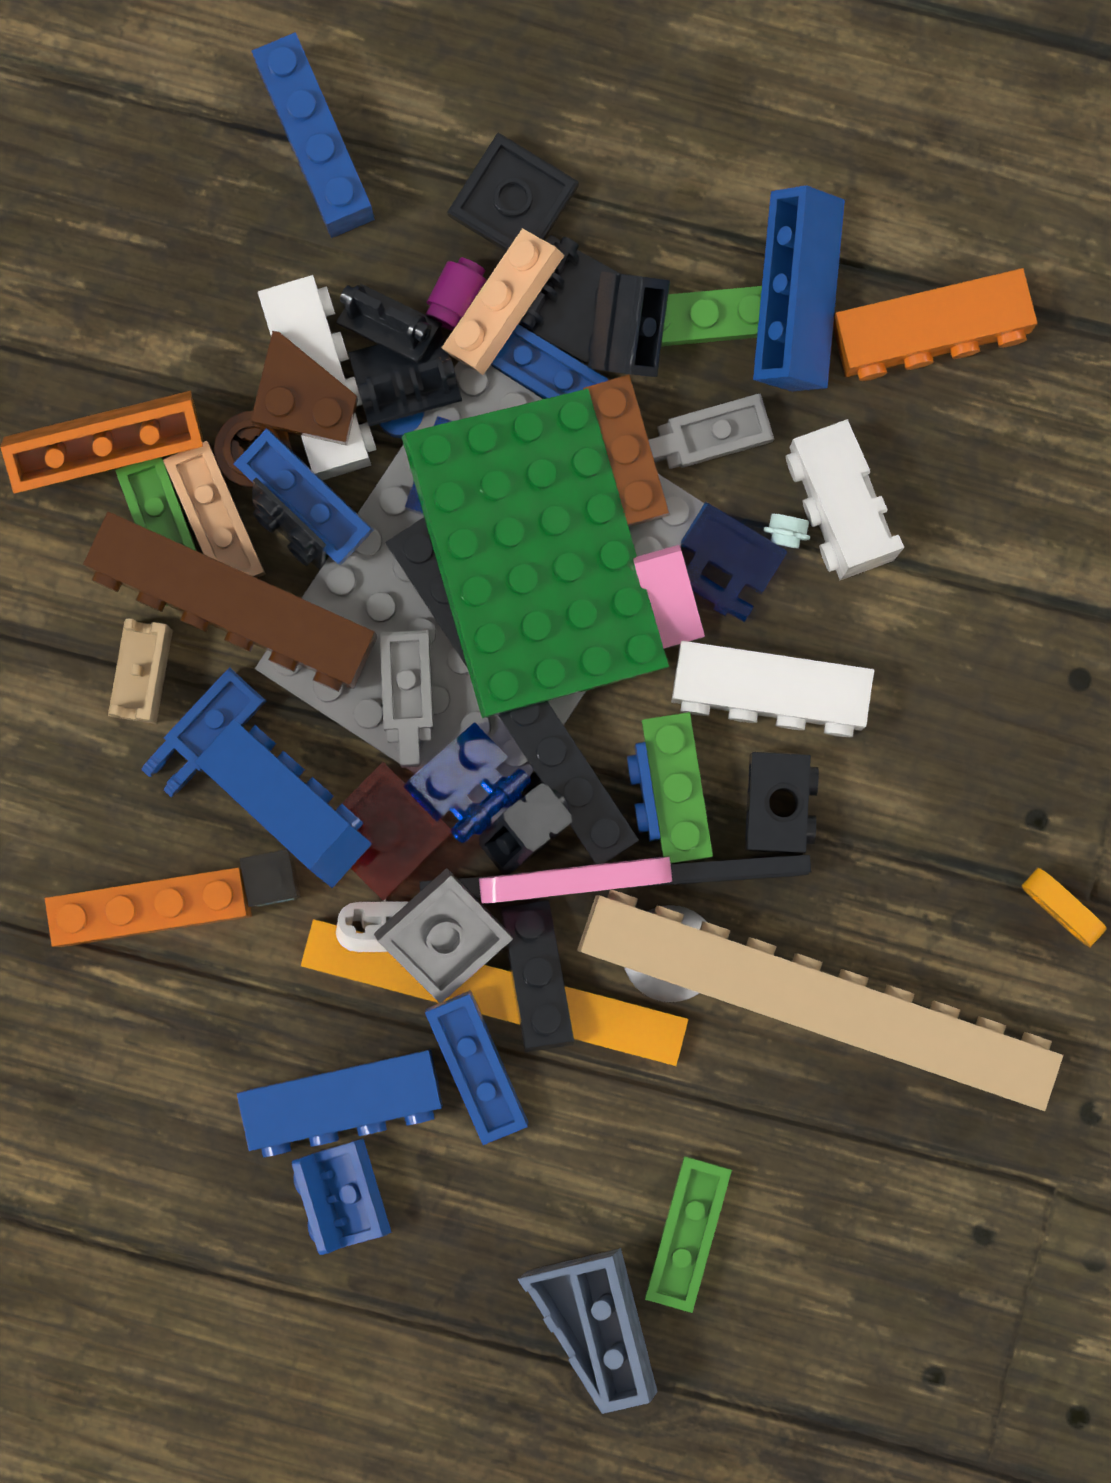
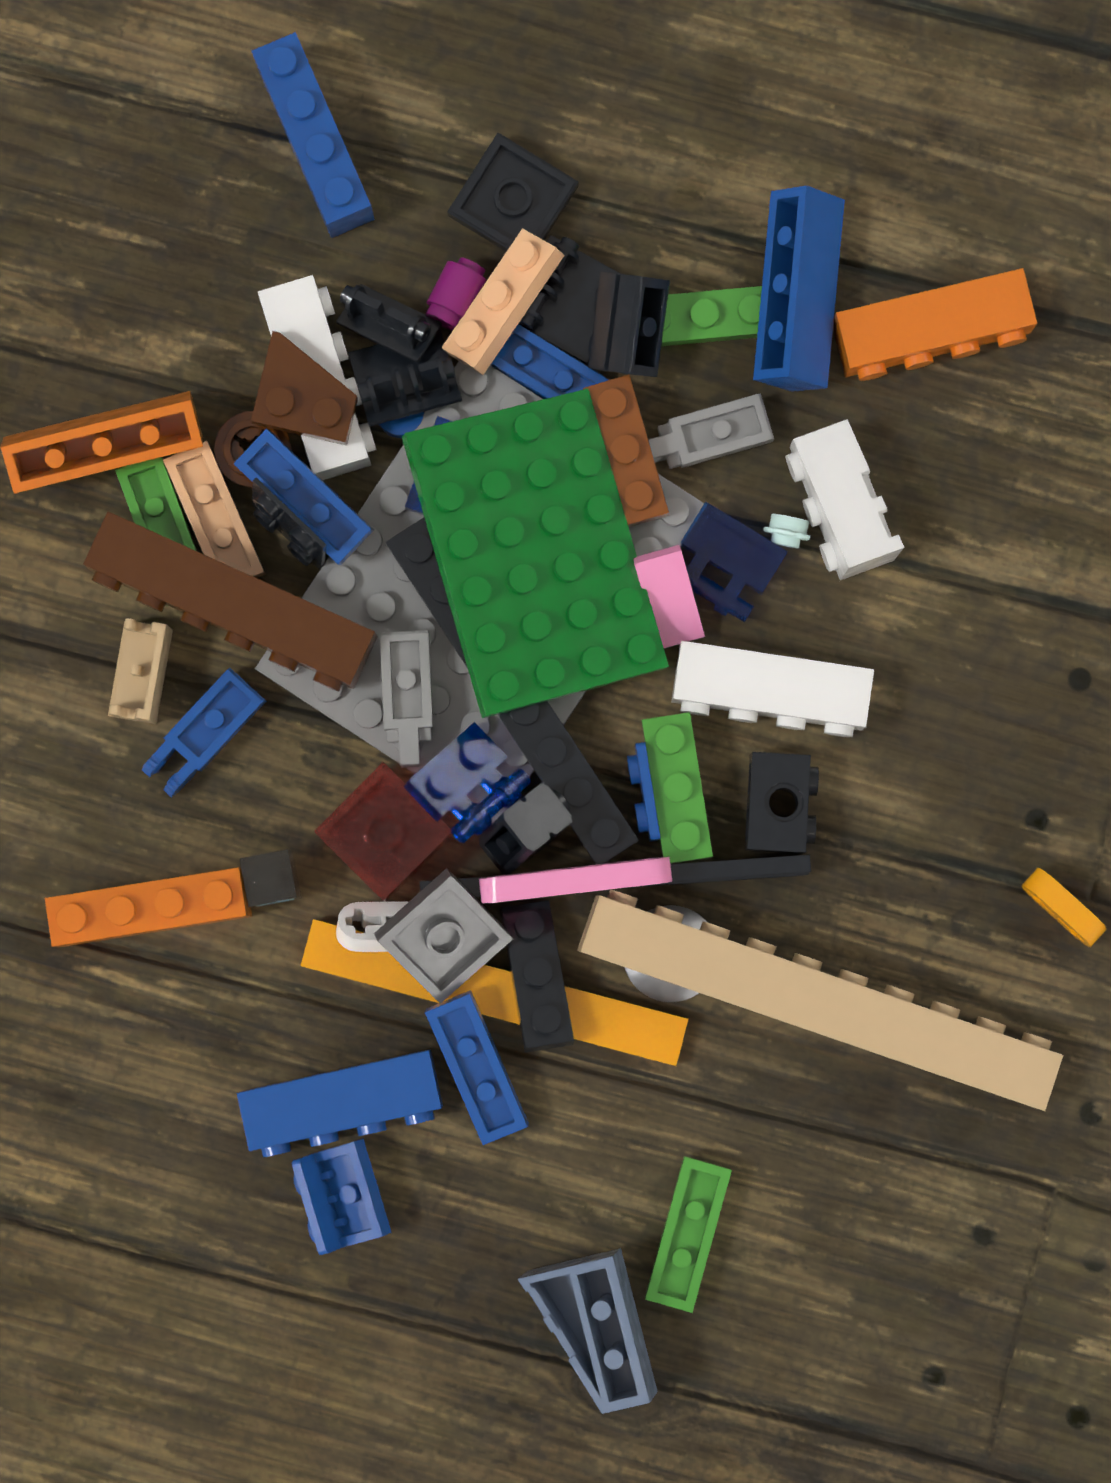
blue brick [195,719,372,888] -> none

